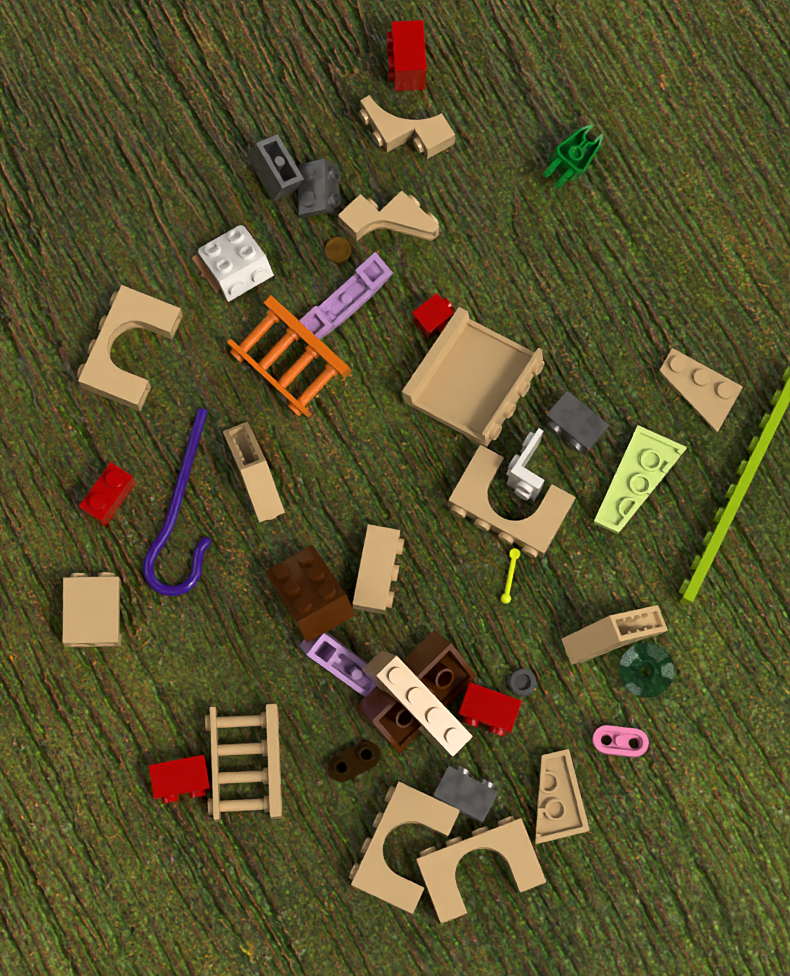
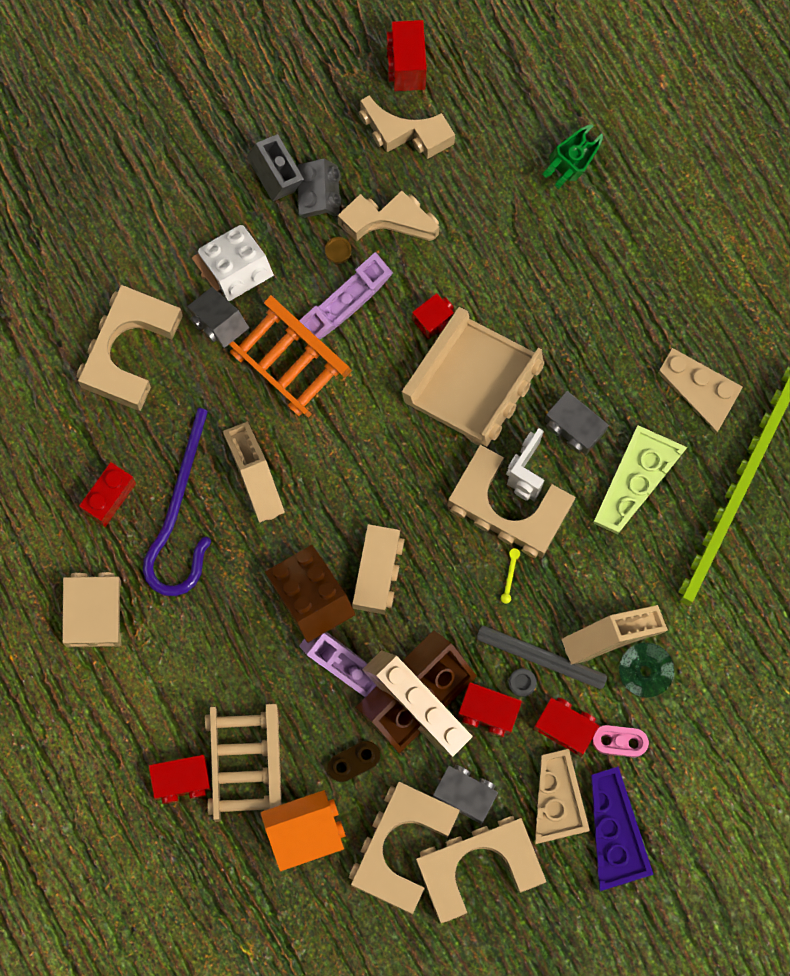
none -> flat silver brick [187,287,249,348]
none -> orange brick [260,790,346,871]
none -> dark grey axle [477,626,607,689]
none -> red brick [533,697,600,757]
none -> dark purple wing [591,767,654,892]

